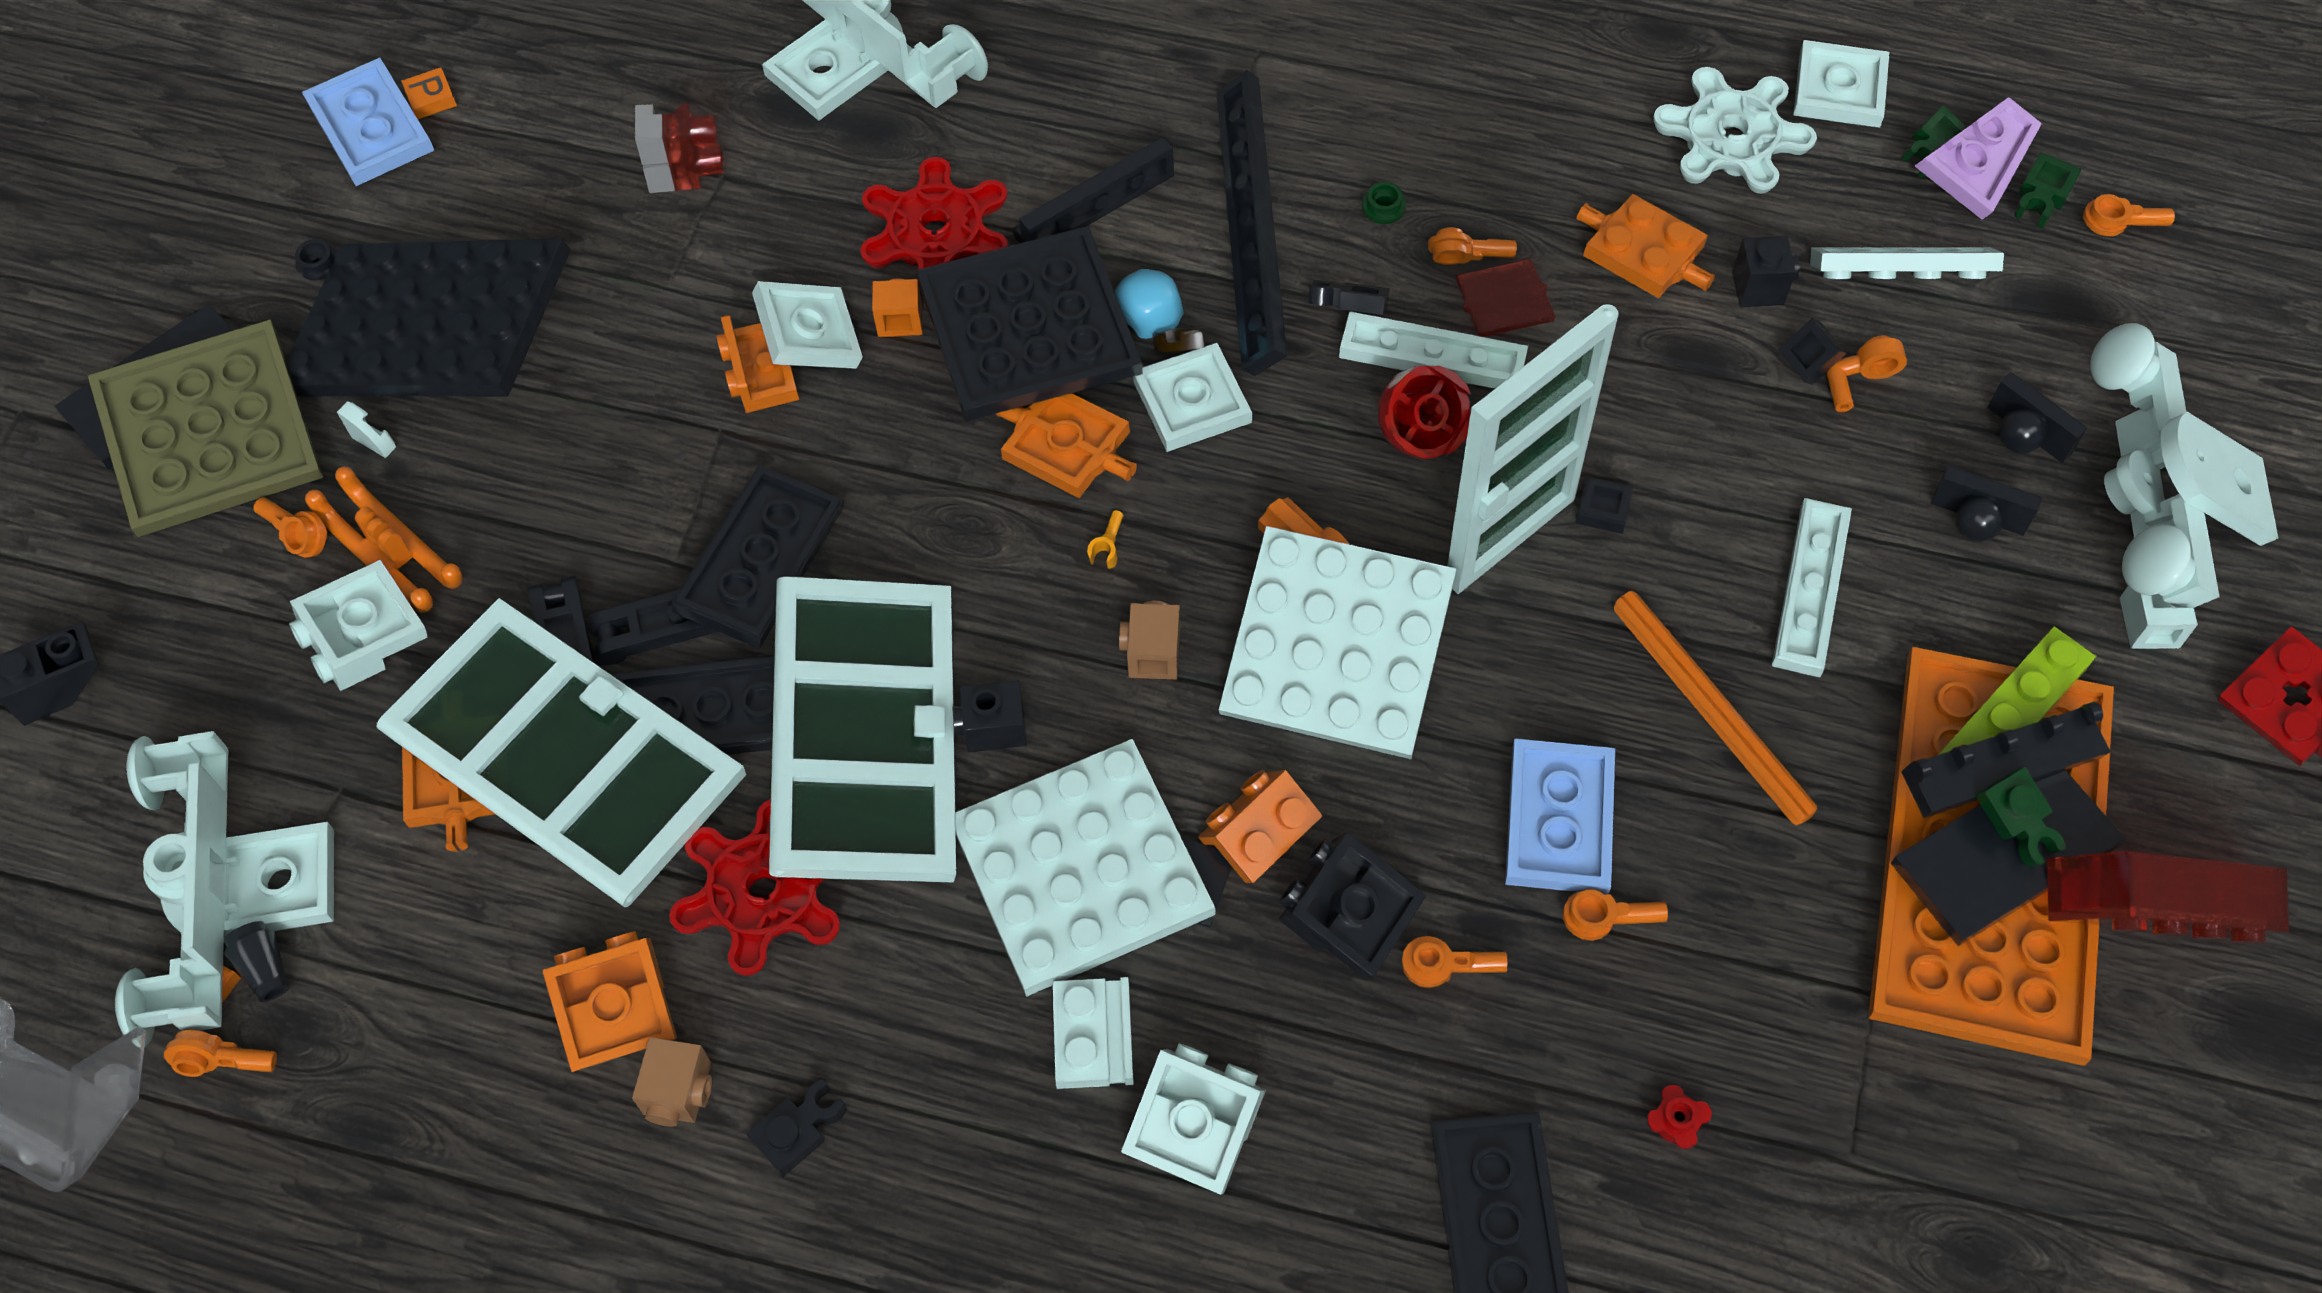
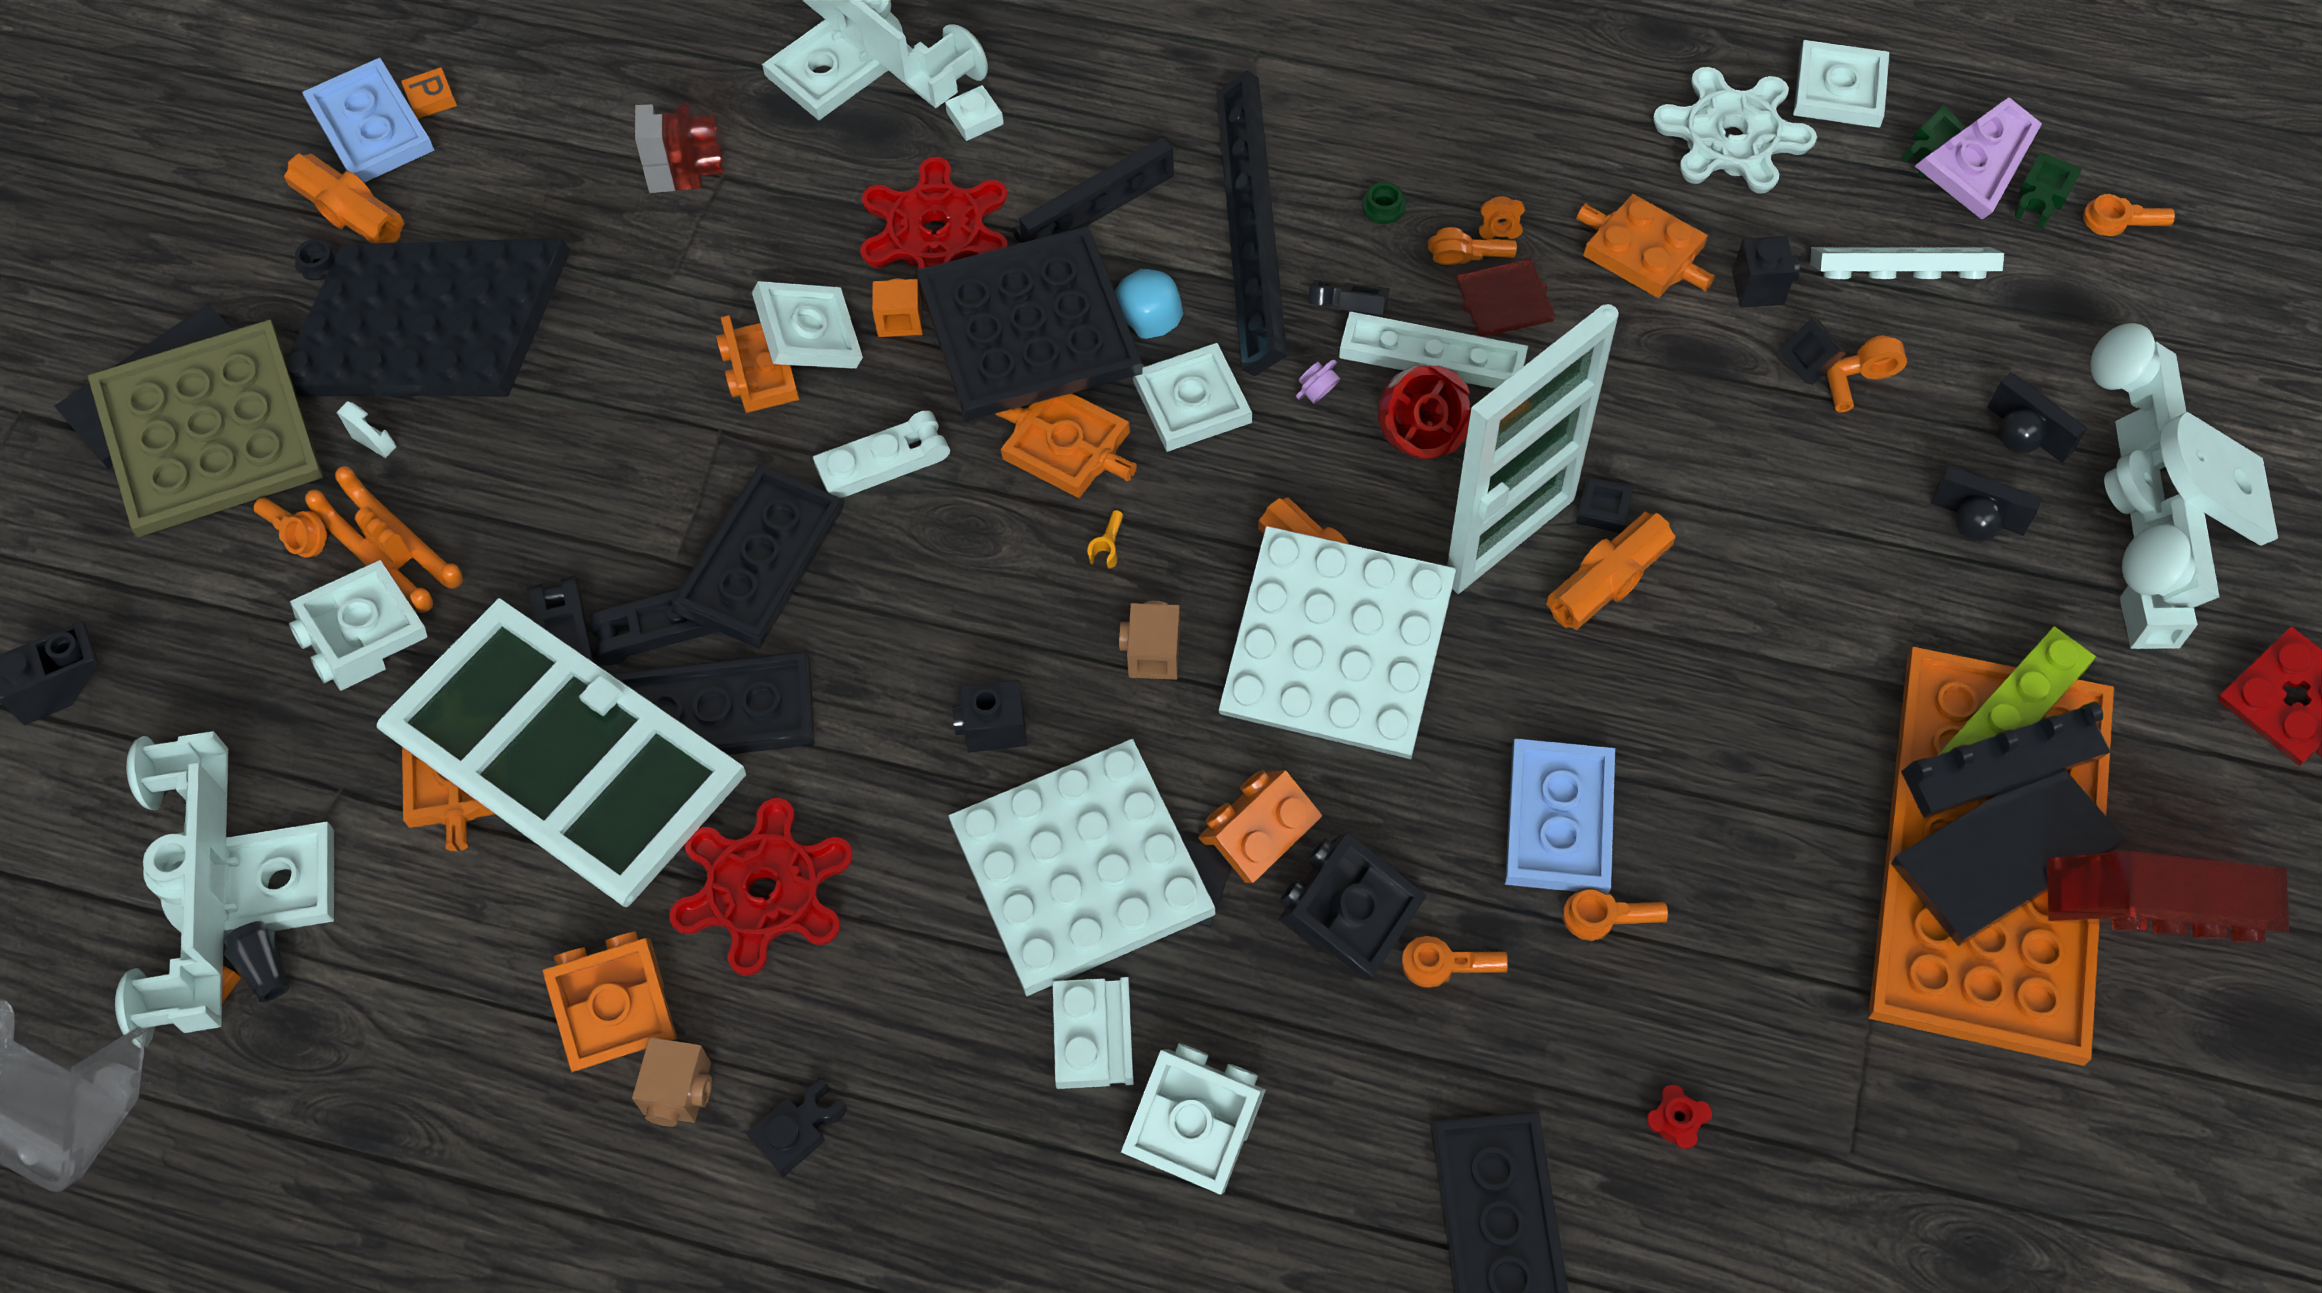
orange plate [164,1030,277,1077] -> none
door [769,577,956,882] -> none
dark brown tile [1152,325,1205,352] -> none
orange axle [1613,591,1817,826] -> none
light aqua tile [1772,498,1852,677] -> none
dark green plate [1975,767,2066,867] -> none
none -> orange piece [284,153,405,243]
none -> light aqua plate [812,411,950,498]
none -> light aqua plate [945,85,1003,141]
none -> lavender plate [1296,359,1340,404]
none -> orange plate [1479,196,1525,240]
none -> orange piece [1546,511,1676,630]

